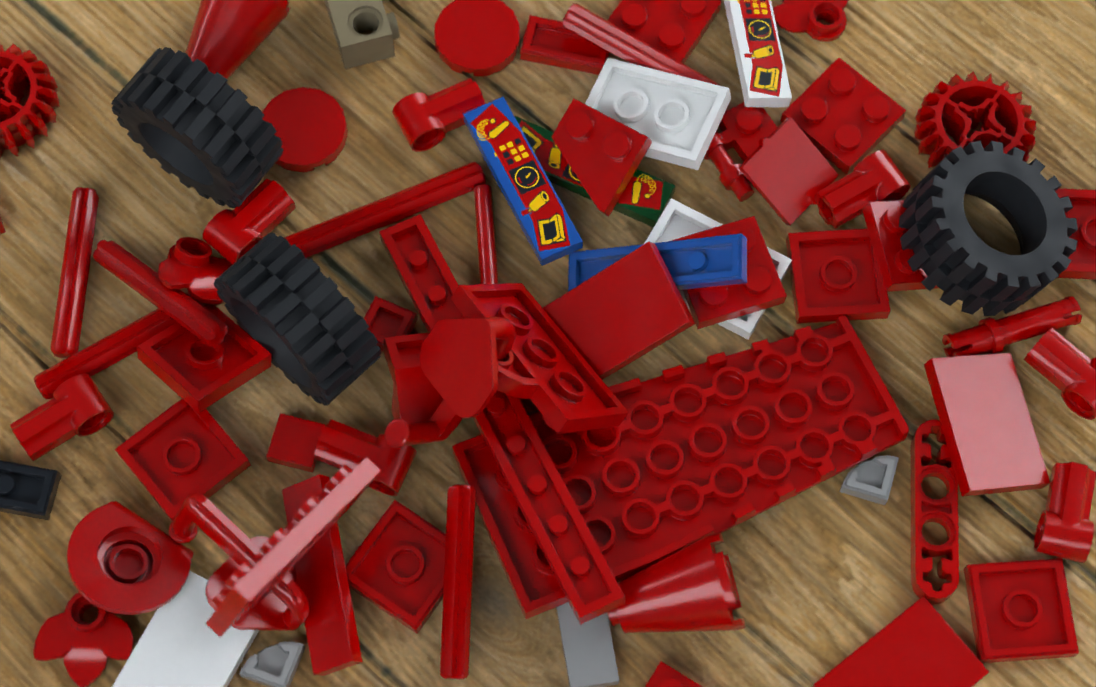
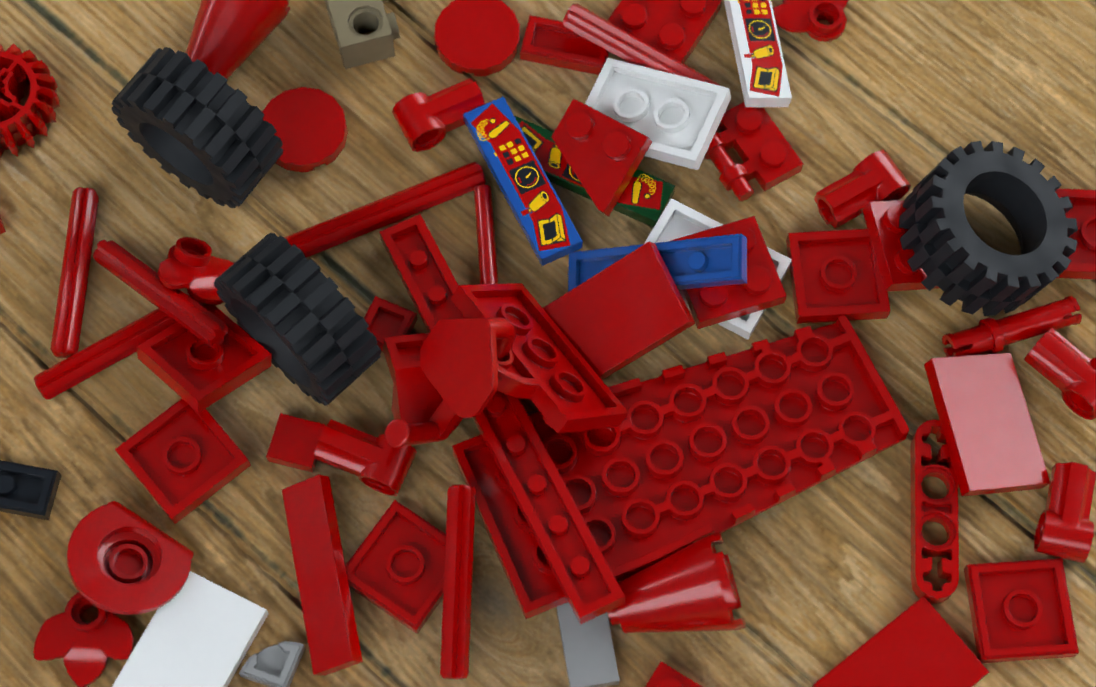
red piece [10,374,114,461] -> none
red plate [168,457,381,638] -> none
red piece [203,178,296,264] -> none
red piece [738,117,839,225] -> none
red plate [780,57,906,175] -> none
light grey tile [839,455,899,505] -> none
red gear [914,71,1037,169] -> none

